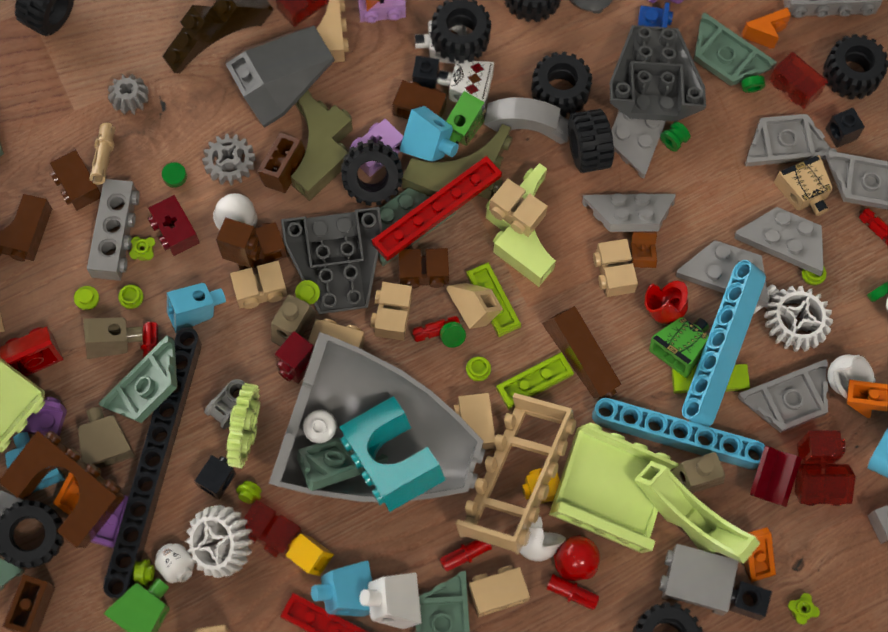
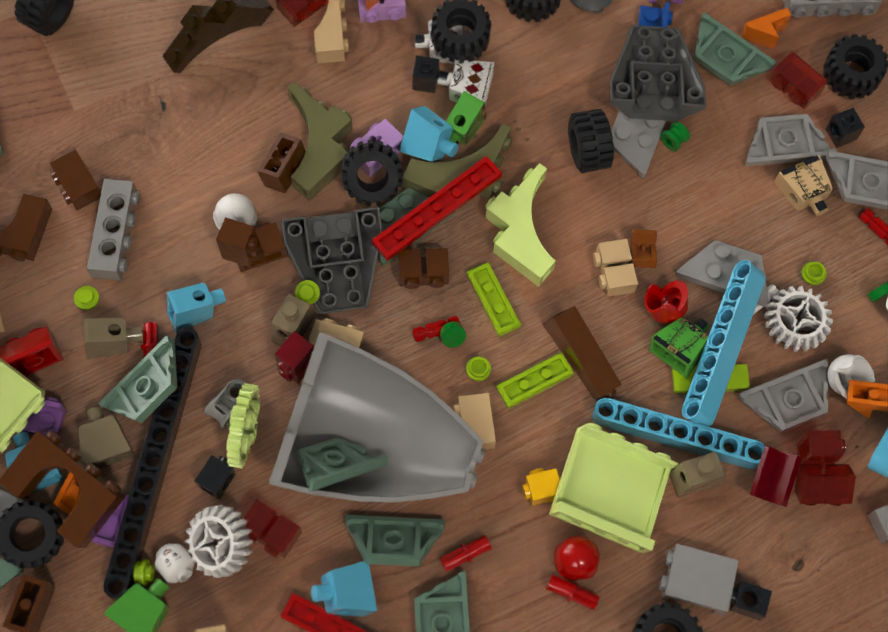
tan pin [89,123,115,185] -> none
light grey gear [108,74,149,115] -> none
lime plate [118,285,144,309] -> none
lime plate [129,236,156,261] -> none
dark red brick [148,195,200,256] -> none
green tile [162,162,187,188] -> none
light grey gear [202,134,256,185] -> none
dark grey wedge [225,26,335,128] -> none
tan piece [230,261,288,309] -> none
lime plate [236,481,262,504] -> none
yellow brick [285,533,334,576] -> none
white head [303,409,338,444] -> none
teal arch [339,396,446,512] -> none
white torso [360,573,421,629] -> none
tan piece [370,282,412,341] -> none
reddish brown brick [392,80,447,120] -> none
tan slope [446,283,503,329] -> none
tan window [456,393,576,554] -> none
tan brick [468,565,530,618] -> none
light grey arch [484,97,569,144] -> none
tan piece [489,179,548,237] -> none
white helmet [520,516,566,562] -> none
black tyre [531,52,592,117] -> none
light grey wing [582,193,676,232] -> none
yellowish green arch [635,461,760,564] -> none
light grey wing [734,207,823,276] -> none
green tile [741,75,766,93] -> none
orange slope [744,527,776,582] -> none
lime plate [788,593,820,625] -> none
none -> sand green wing [345,515,445,567]

